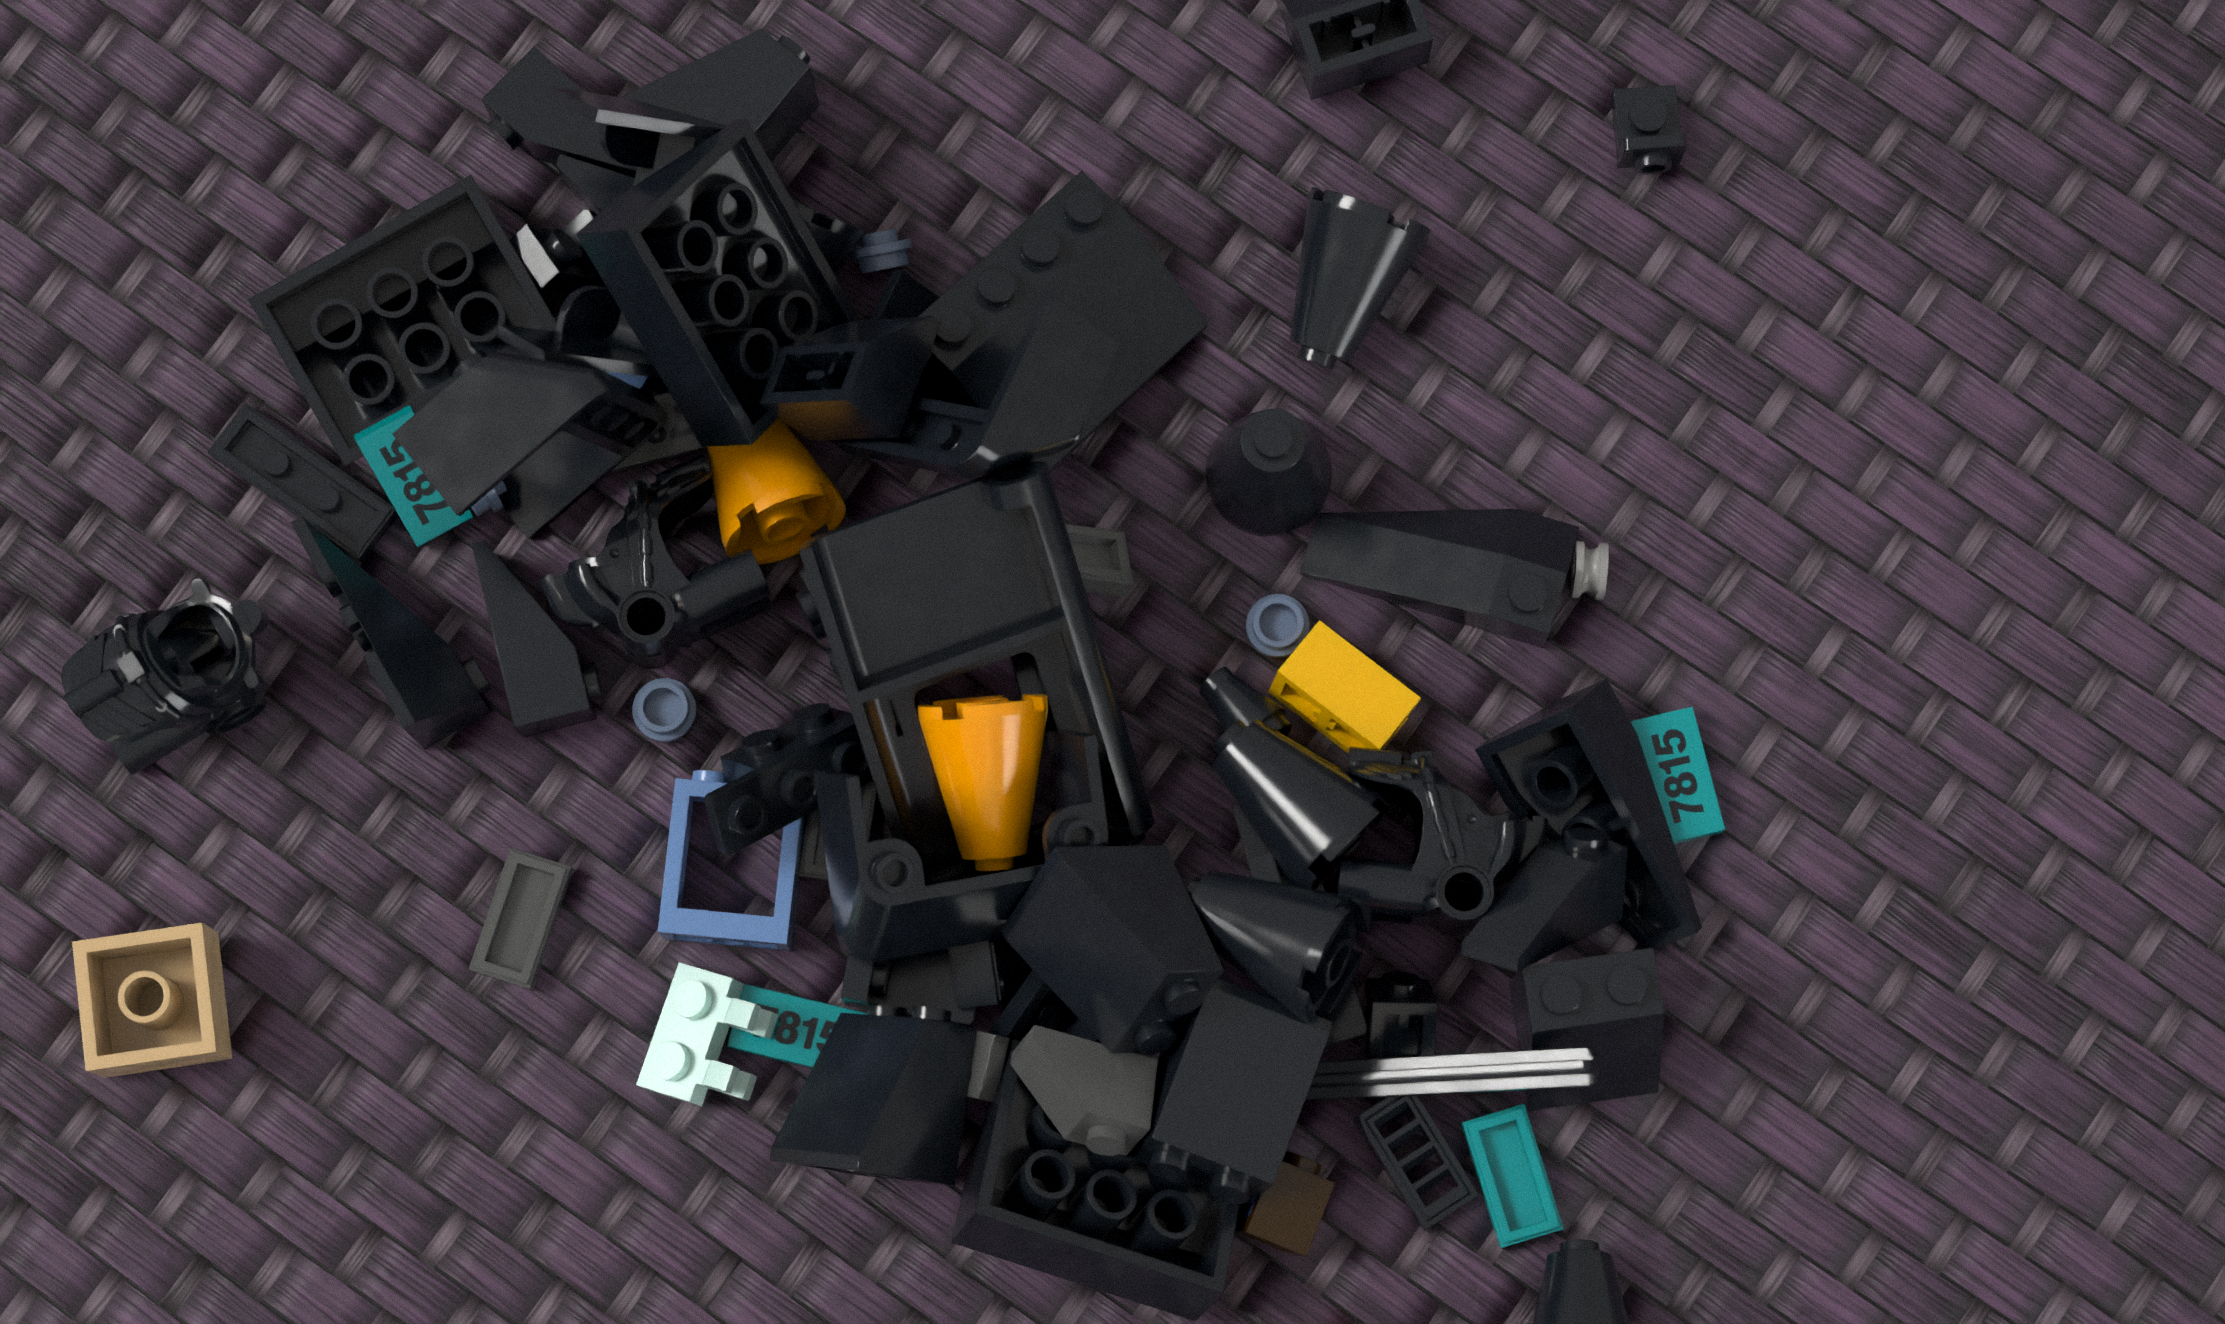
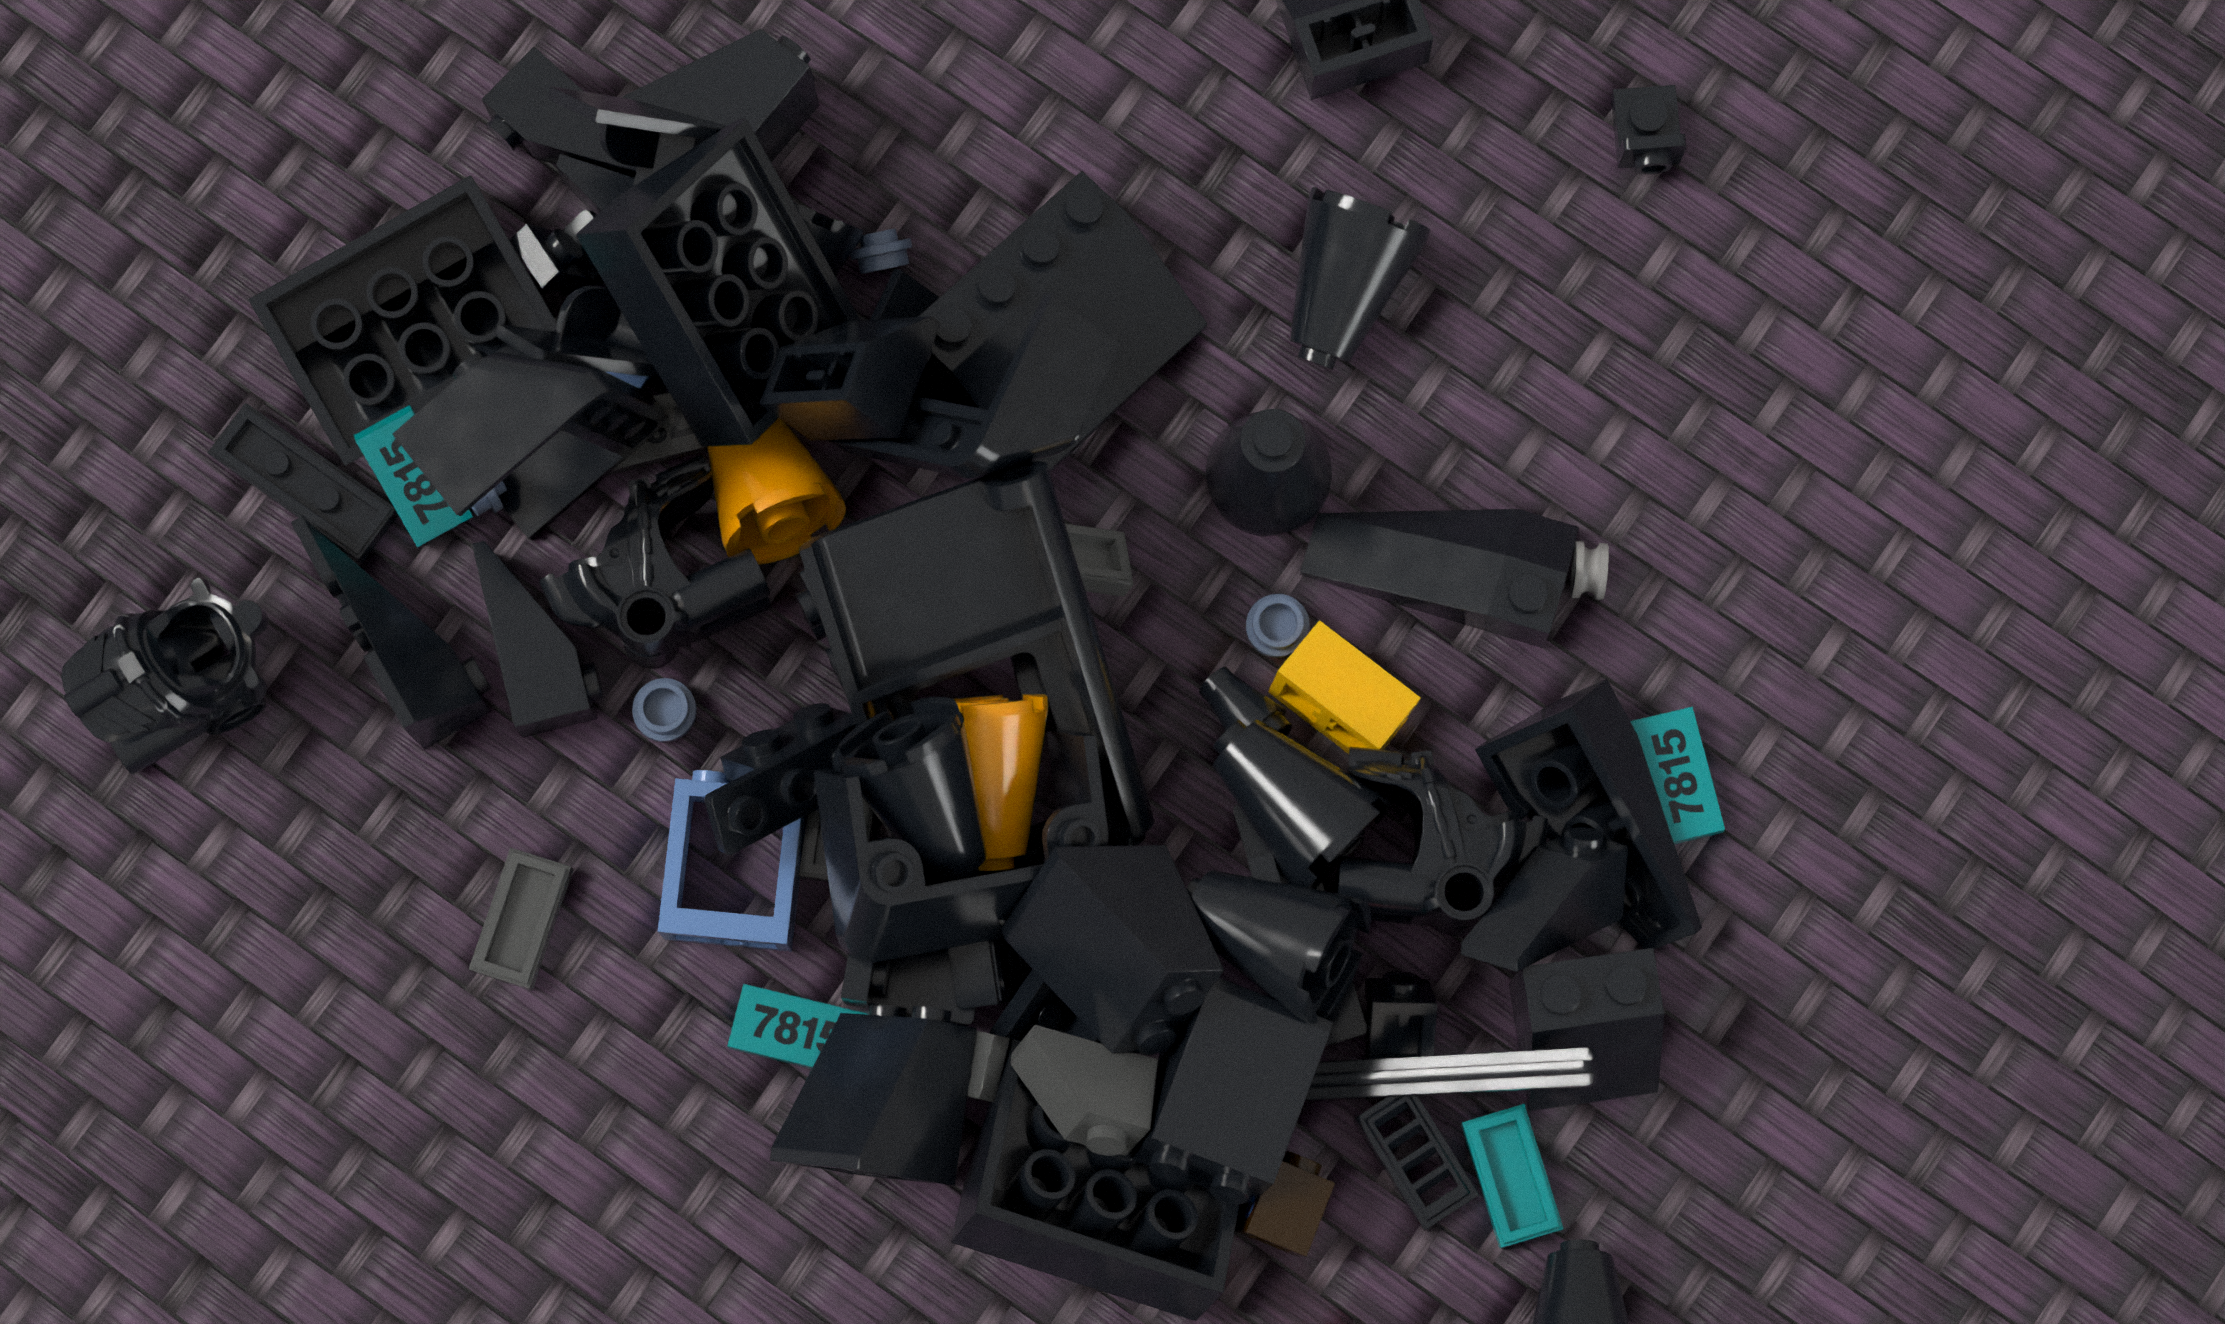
tan brick [72,923,232,1078] -> none
light aqua plate [636,962,778,1107] -> none
none -> black cone [837,697,987,884]

